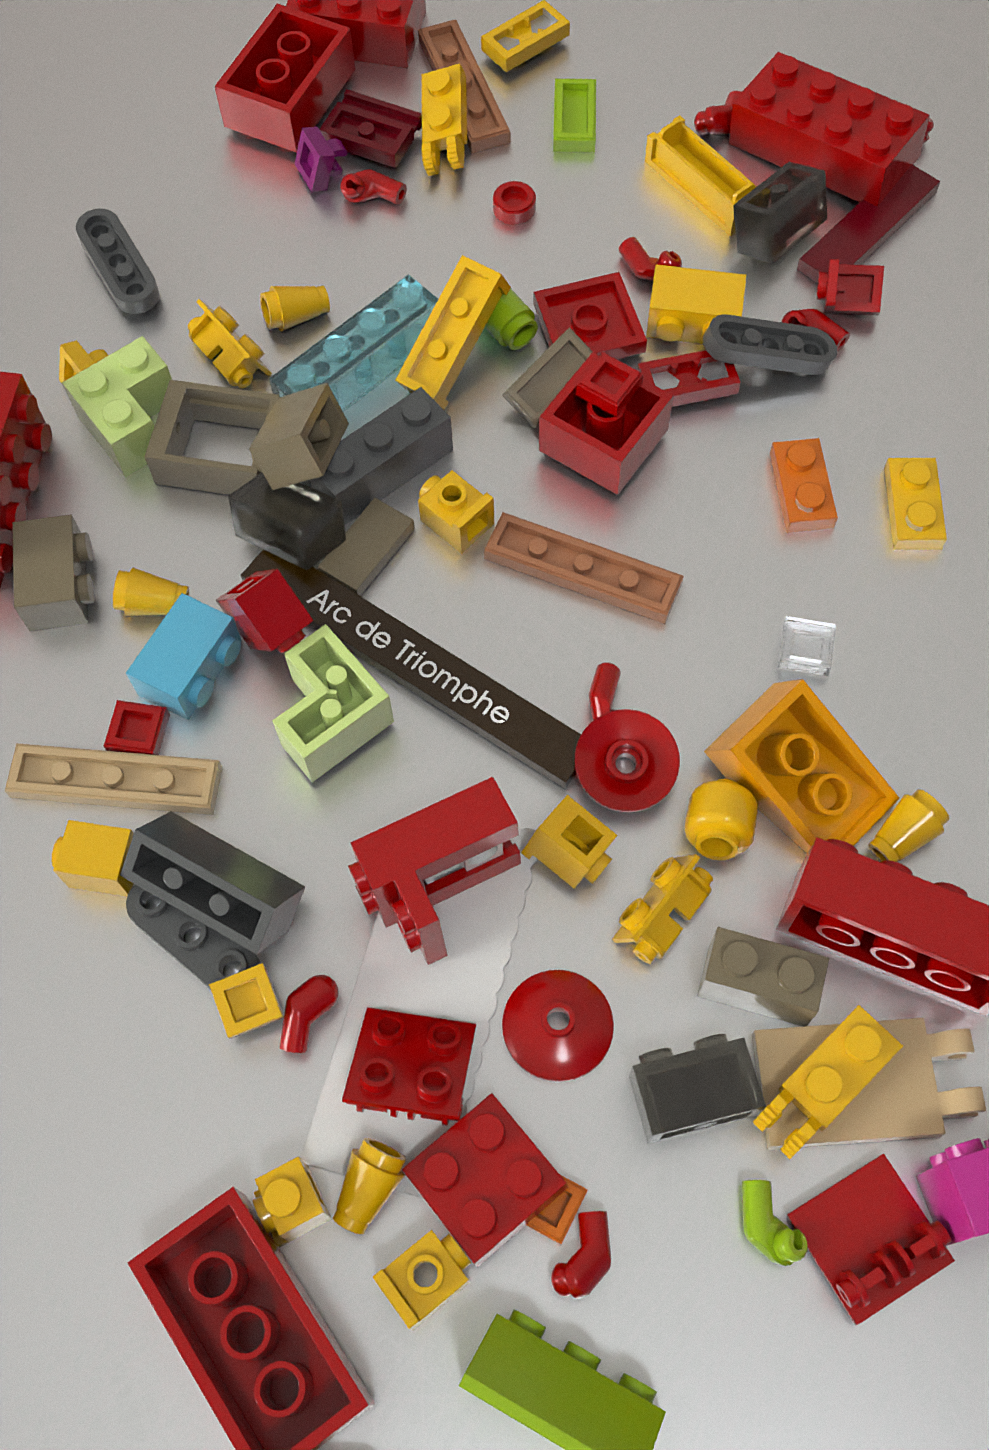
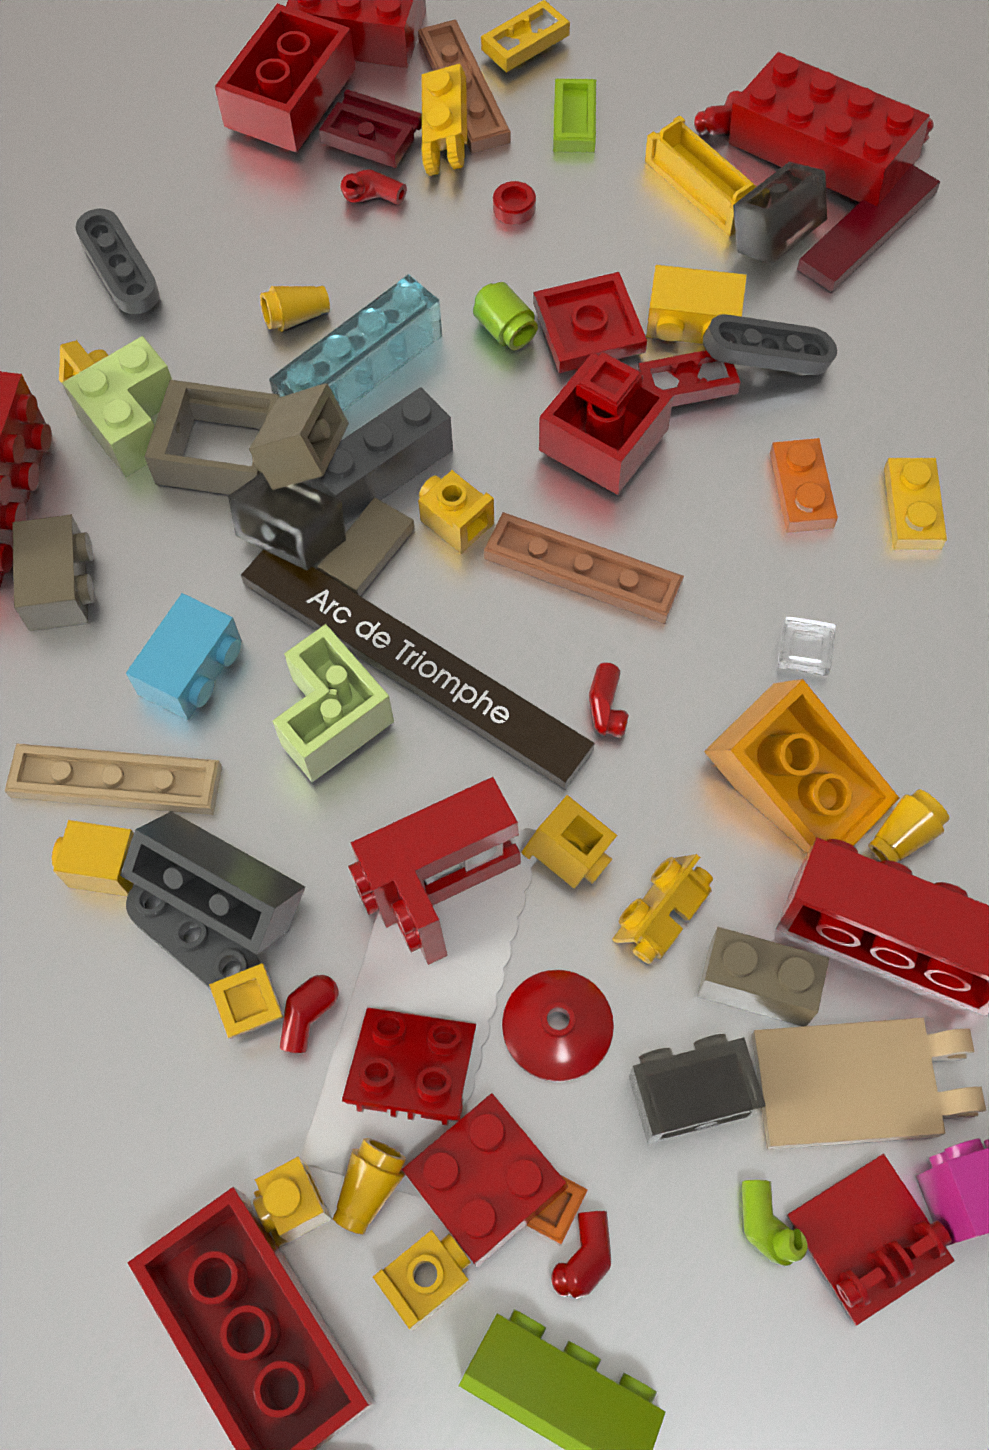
red tile [103,700,170,755] -> none
yellow cone [113,567,189,616] -> none
yellow hinge [188,299,272,388] -> none
red brick [216,569,314,653] -> none
magenta tile [294,127,347,192] -> none
yellow container [395,255,511,410] -> none
dark tan tile [502,327,592,429] -> none
red dish [574,709,680,813] -> none
red arm [619,237,682,281] -> none
yellow head [685,779,758,861] -> none
yellow hinge [753,1005,903,1159] -> none
red arm [781,309,850,352] -> none
red bracket [816,259,884,315] -> none

